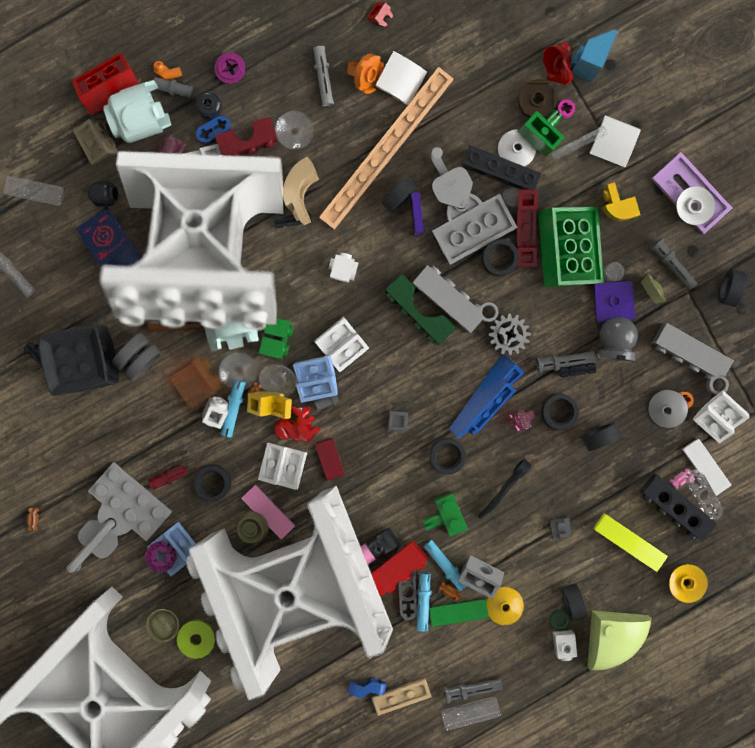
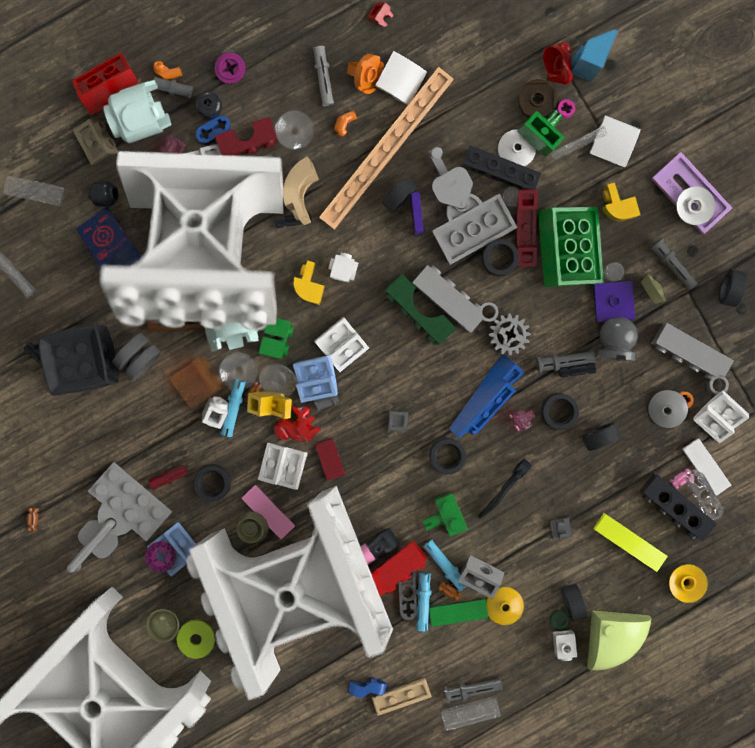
none -> yellow brick [294,261,325,305]
none -> orange arm [334,110,357,137]

